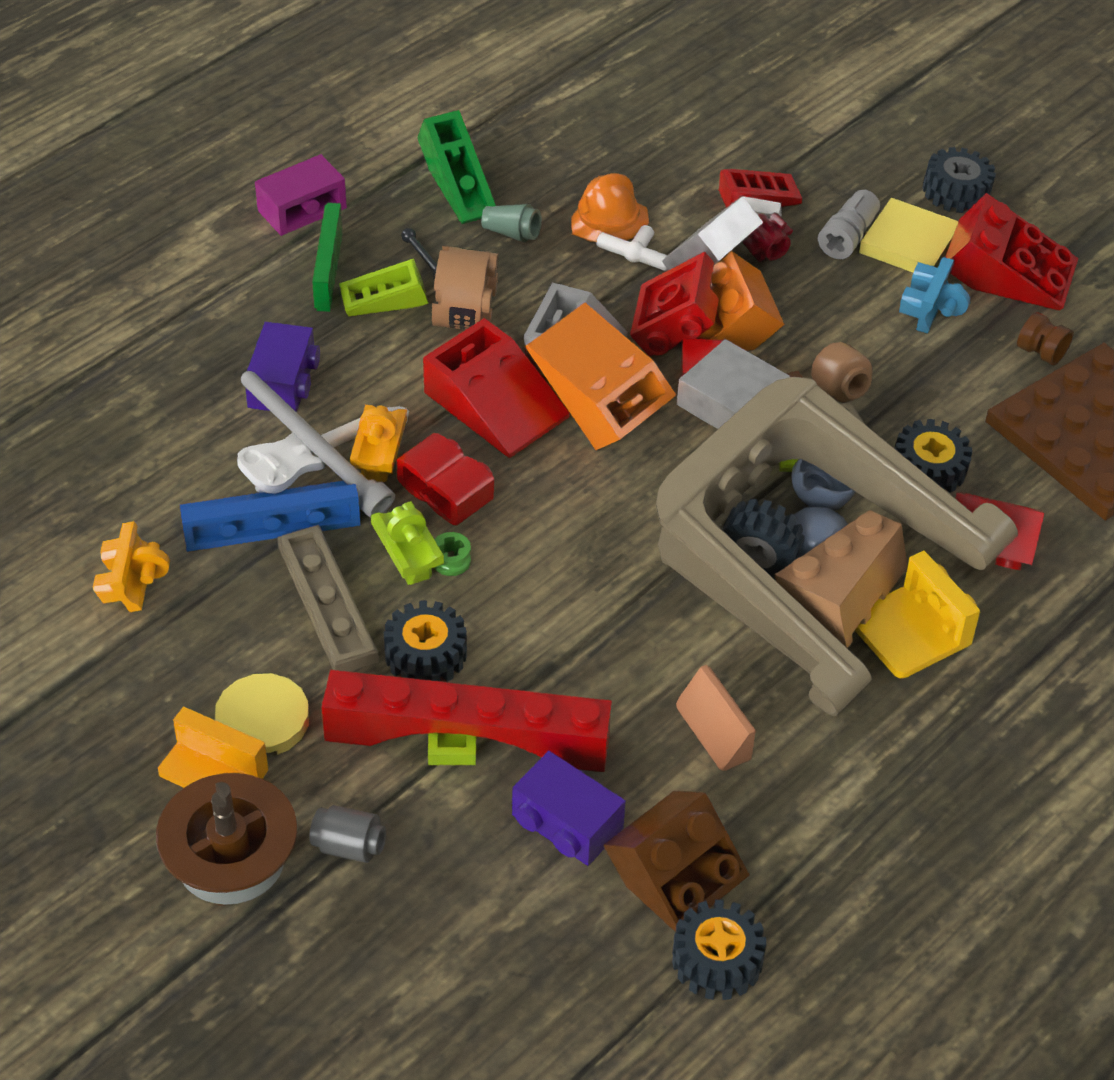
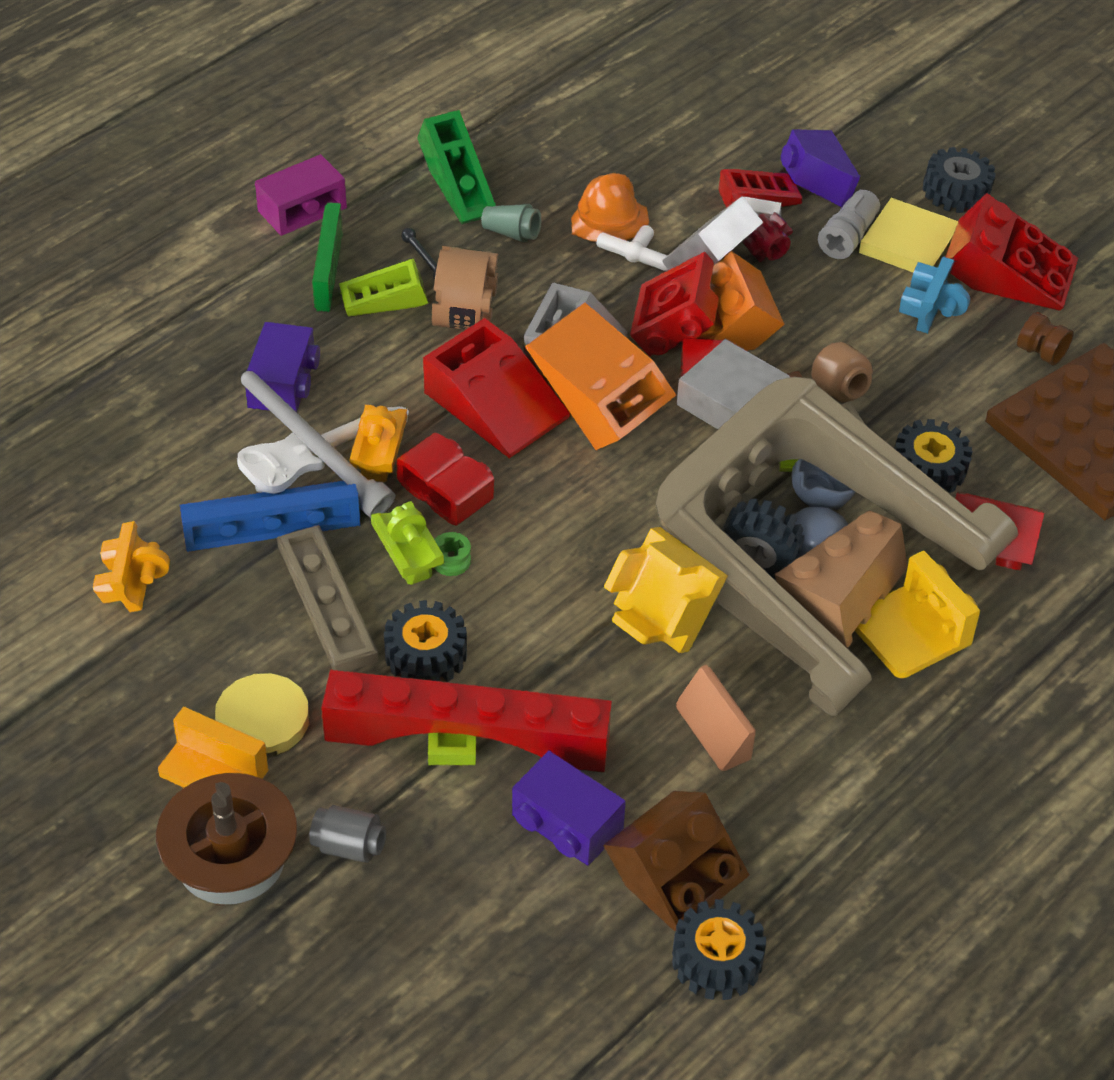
none -> yellow panel [604,527,728,653]
none -> dark purple slope [780,129,860,207]

